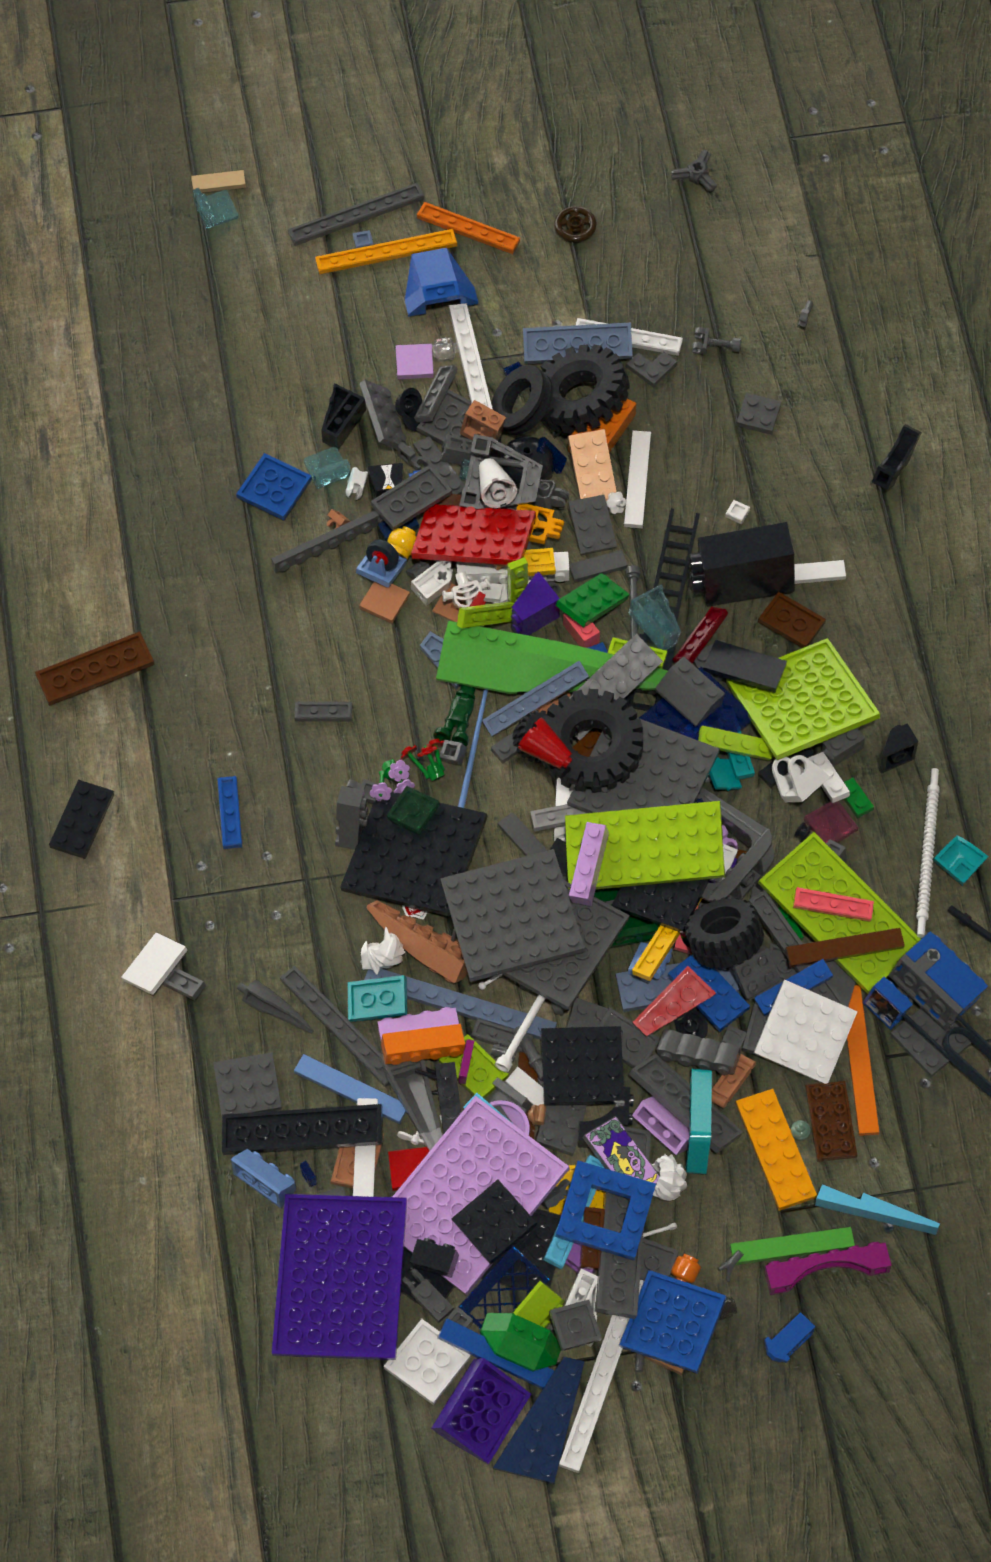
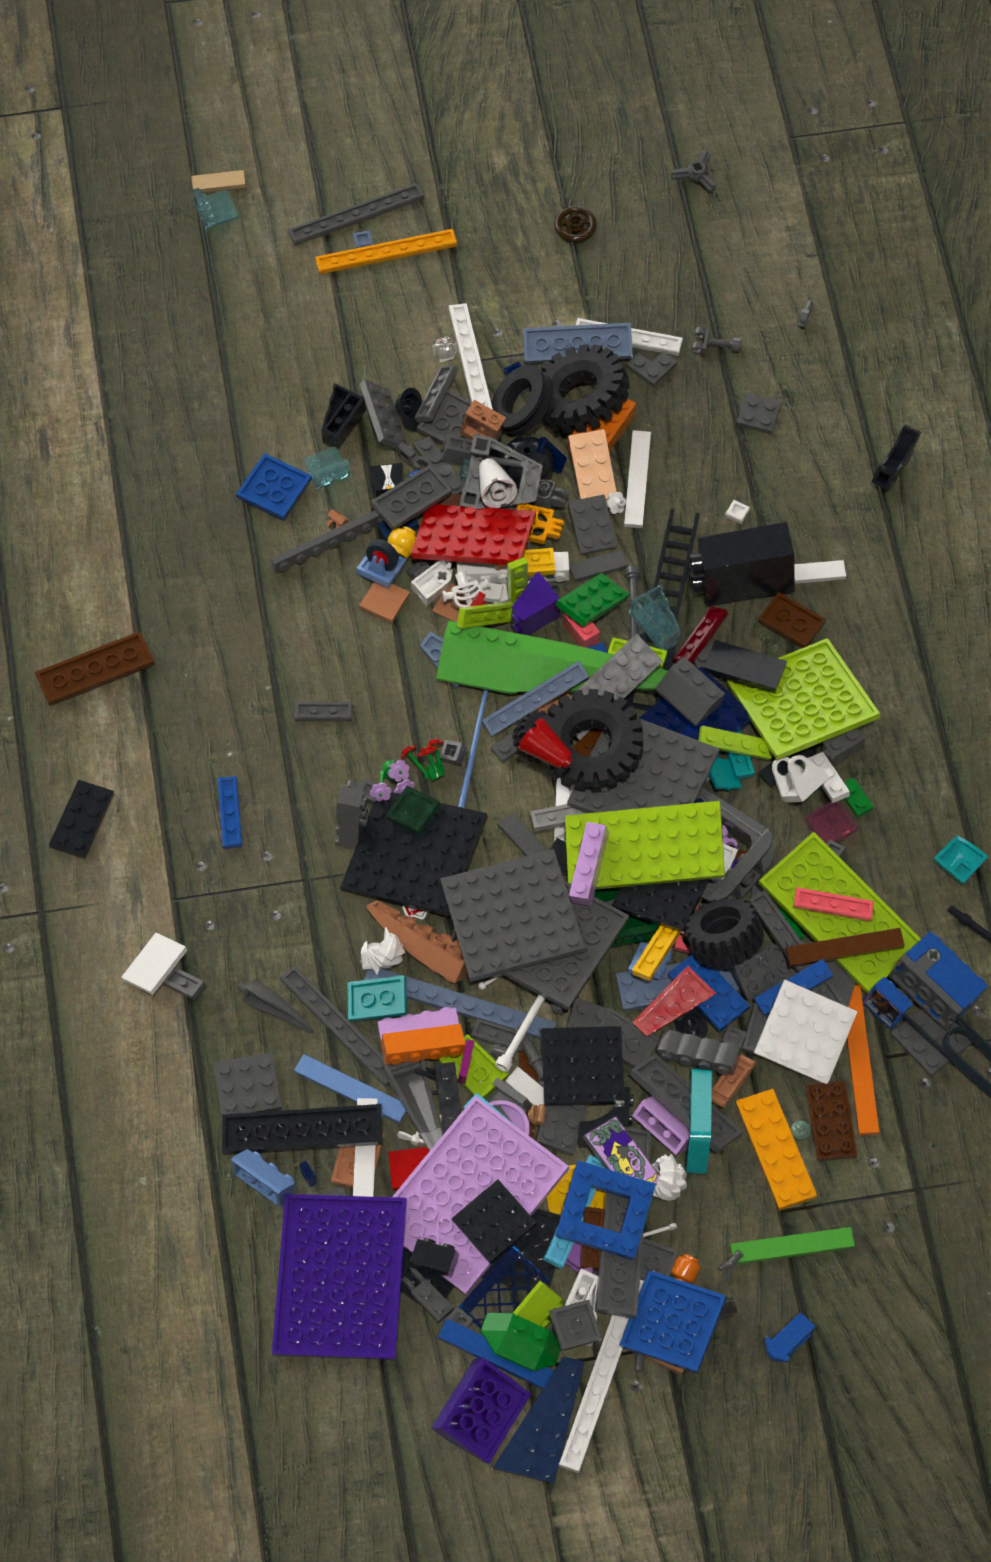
white piece [346,467,368,500] -> none
white plate [384,1319,471,1405] -> none
lavender tile [396,344,434,379] -> none
blue wedge [405,248,478,317] -> none
orange tile [417,202,520,254] -> none
dark green piece [433,685,475,746] -> none
dark grey plate [541,1179,571,1208] -> none
magenta arch [764,1242,892,1295] -> none
black bush [794,822,812,842] -> none
medium azure slope [815,1184,940,1235] -> none
black slope [879,723,919,774] -> none
white hose [916,768,940,938] -> none

